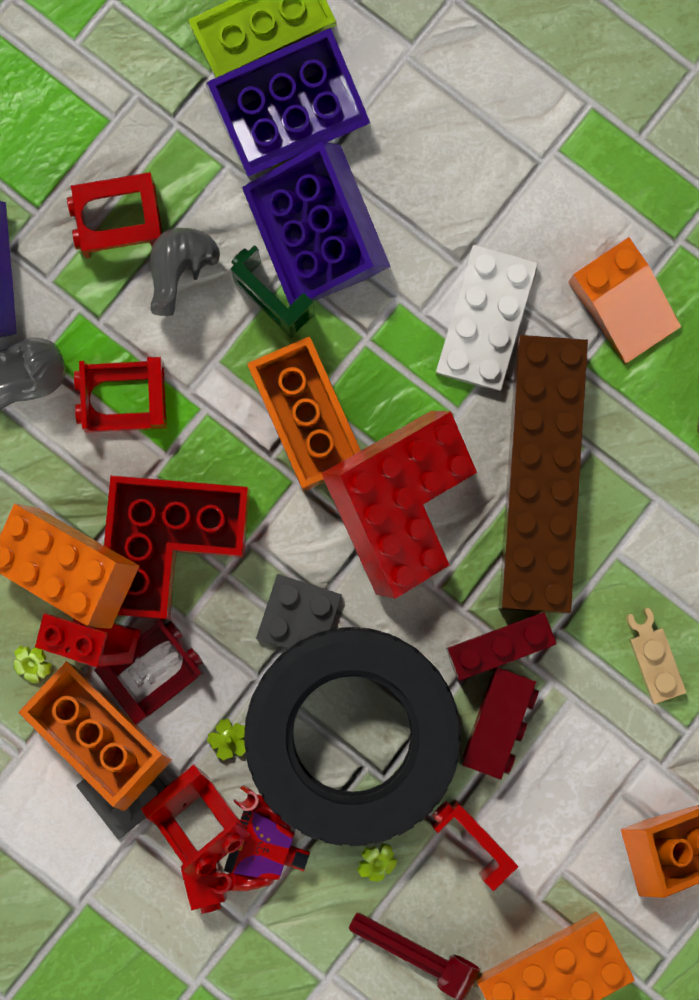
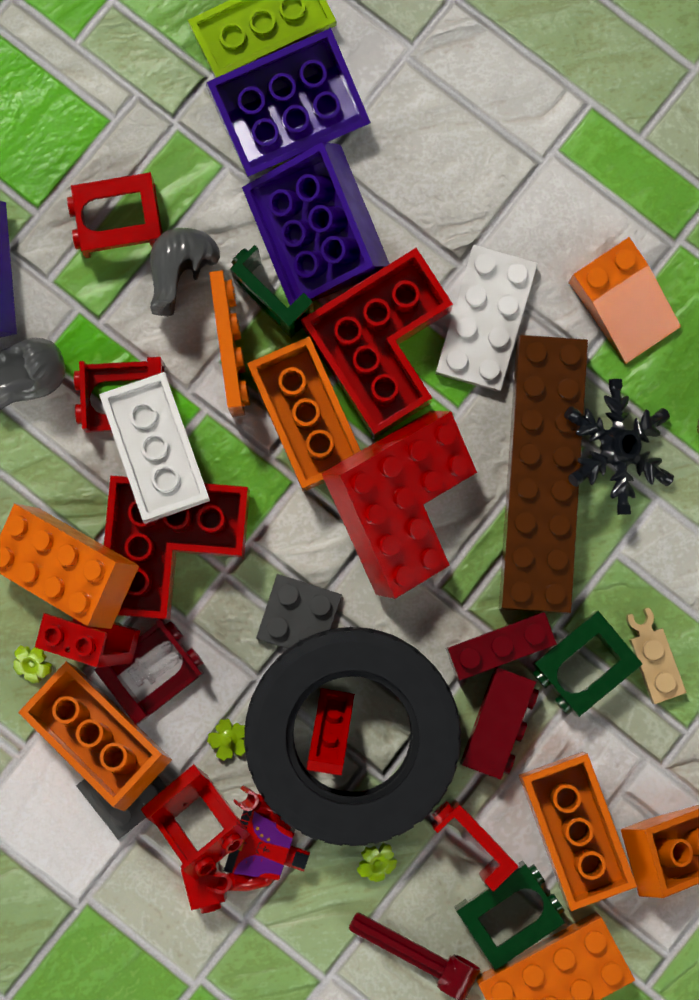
none -> white plate [99,372,210,524]
none -> orange plate [209,270,250,417]
none -> red brick [301,248,453,439]
none -> red plate [307,688,355,776]
none -> dark green panel [454,860,565,970]
none -> orange brick [518,751,637,911]
none -> dark green panel [532,611,643,717]
none -> black piece [564,379,674,515]

